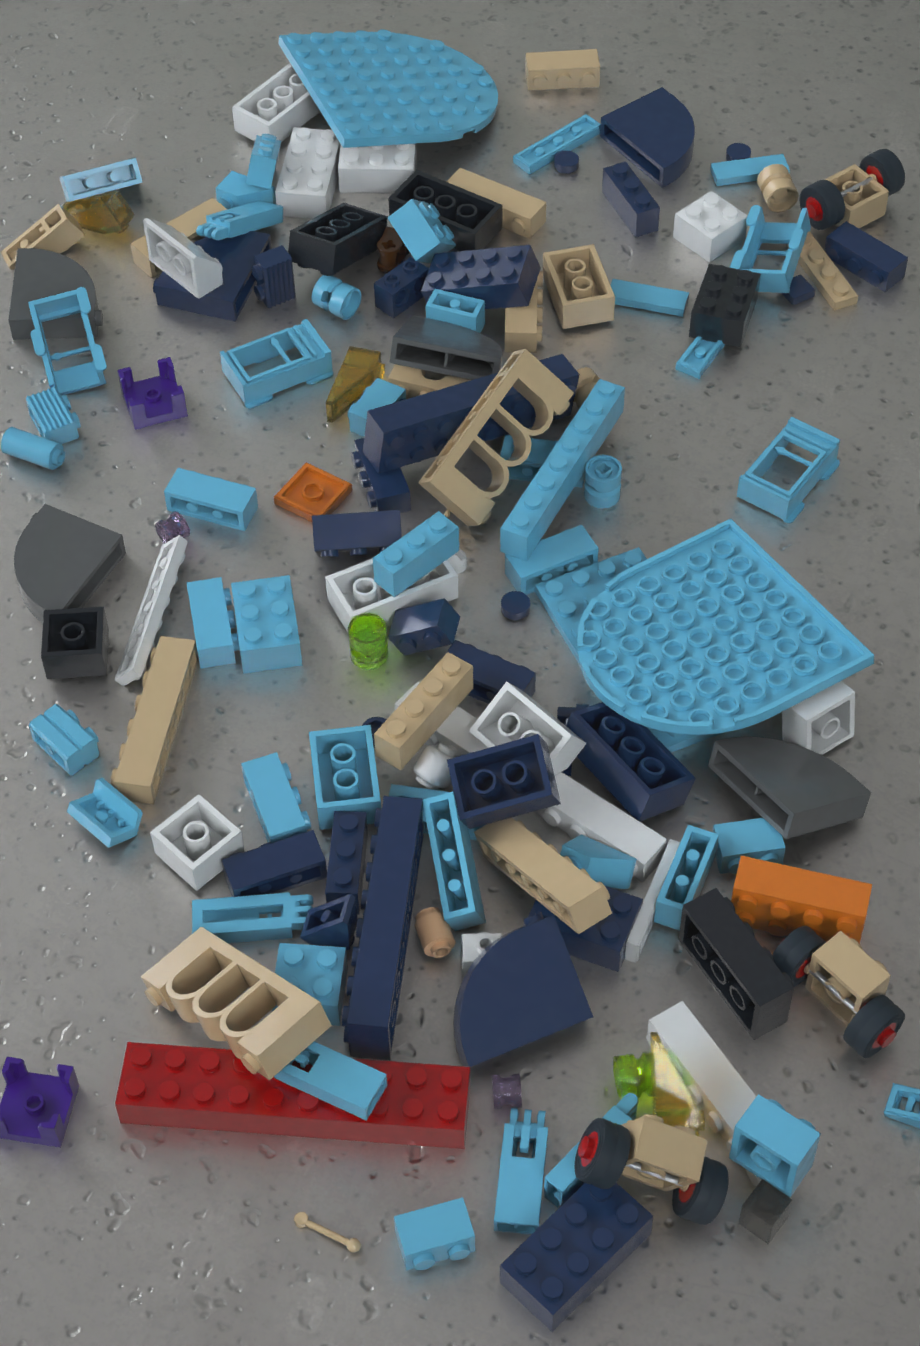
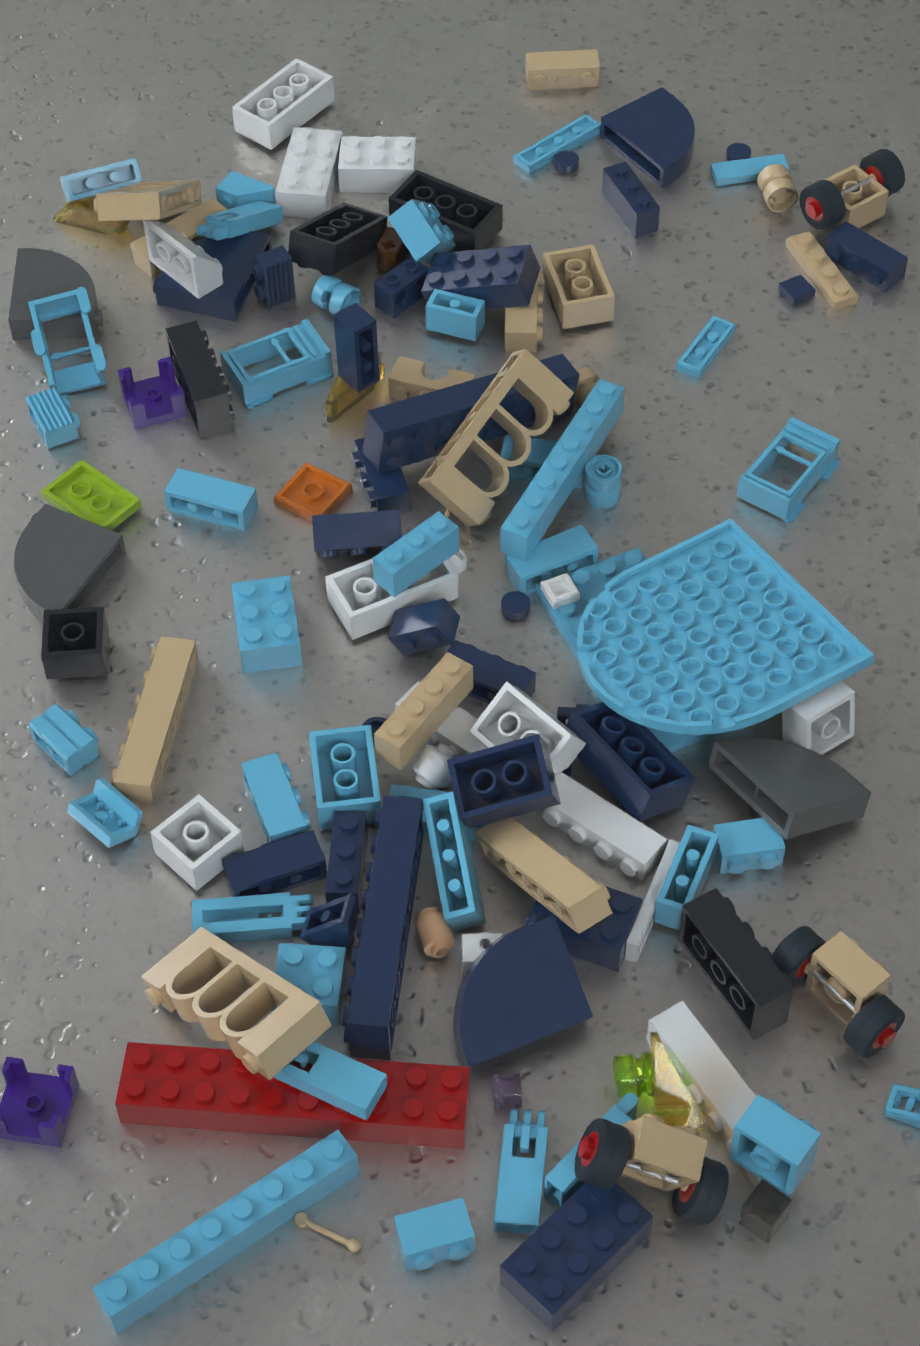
tan slope [1,203,85,270] -> none
medium azure brick [1,427,65,470] -> none
white plate [114,535,188,686] -> none
clear purple wheel [155,511,190,544] -> none
medium azure brick [186,577,240,669] -> none
medium azure brick [246,134,281,189] -> none
medium azure plate [278,29,498,148] -> none
medium azure brick [347,378,406,437] -> none
clear neon green wheel [348,613,388,670] -> none
dark grey brick [390,315,503,380] -> none
tan brick [446,168,546,239] -> none
medium azure slope [560,834,637,889] -> none
medium azure tile [610,279,689,317] -> none
white brick [673,191,748,263] -> none
black brick [689,264,761,347] -> none
medium azure piece [730,205,811,293] -> none
orange brick [731,855,872,944] -> none
none -> lime plate [41,459,142,530]
none -> medium azure brick [92,1130,360,1334]
none -> tan fence [94,179,202,221]
none -> black brick [165,320,235,440]
none -> dark blue brick [333,303,380,393]
none -> white tile [540,573,580,609]

